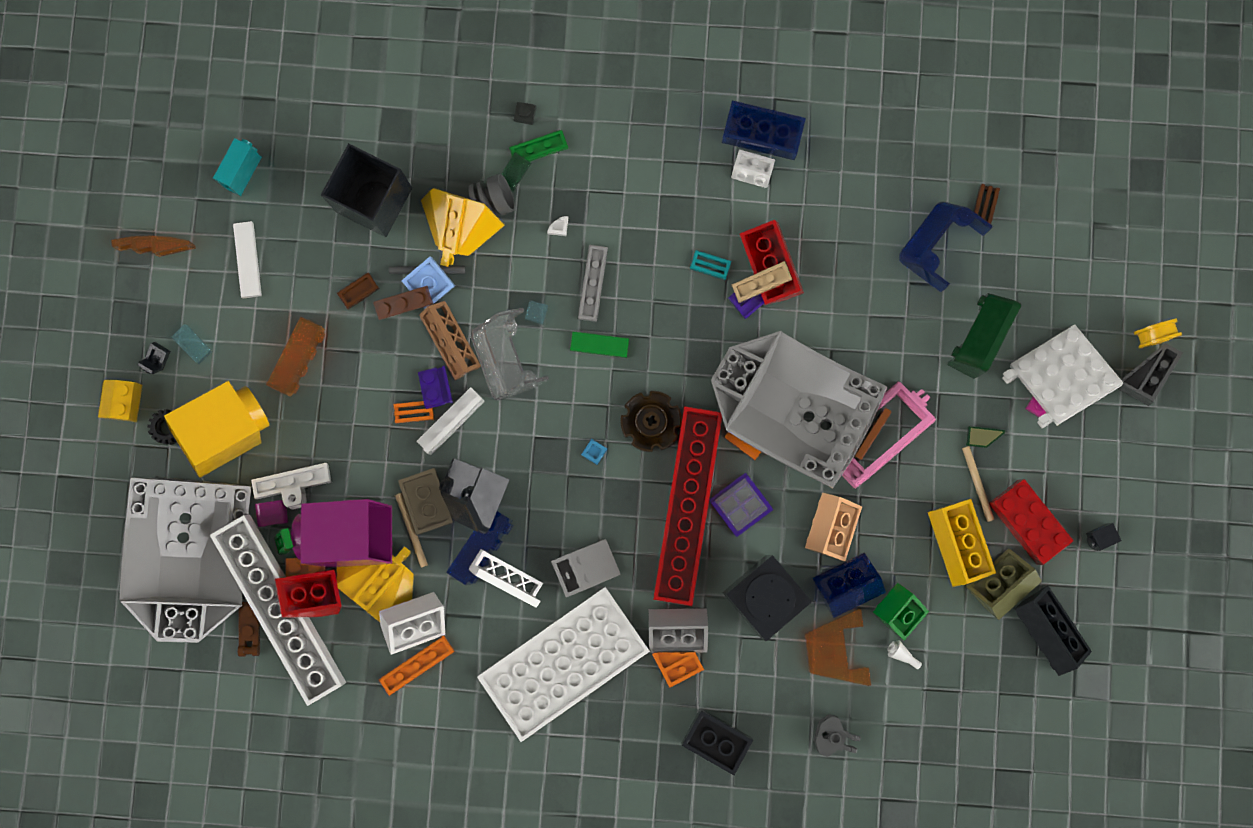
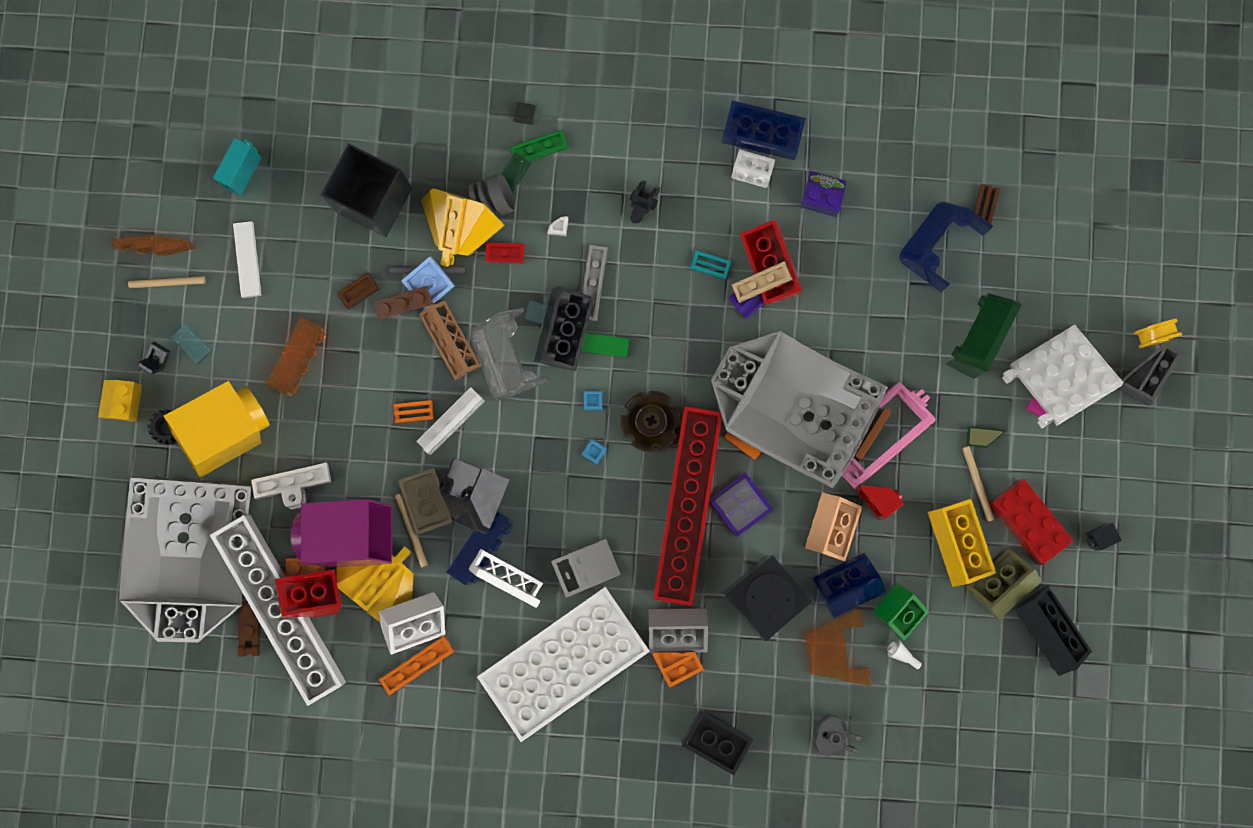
magenta piece [255,500,288,527] -> none
green tile [274,528,293,555] -> none
dark purple plate [418,366,453,409] -> none
none -> tan bar [128,276,206,288]
none -> red plate [485,242,525,264]
none -> black slope [534,286,594,371]
none -> dark azure tile [583,391,603,410]
none -> black hinge [629,180,660,224]
none -> dark purple slope [800,171,846,217]
none -> red slope [855,486,904,520]

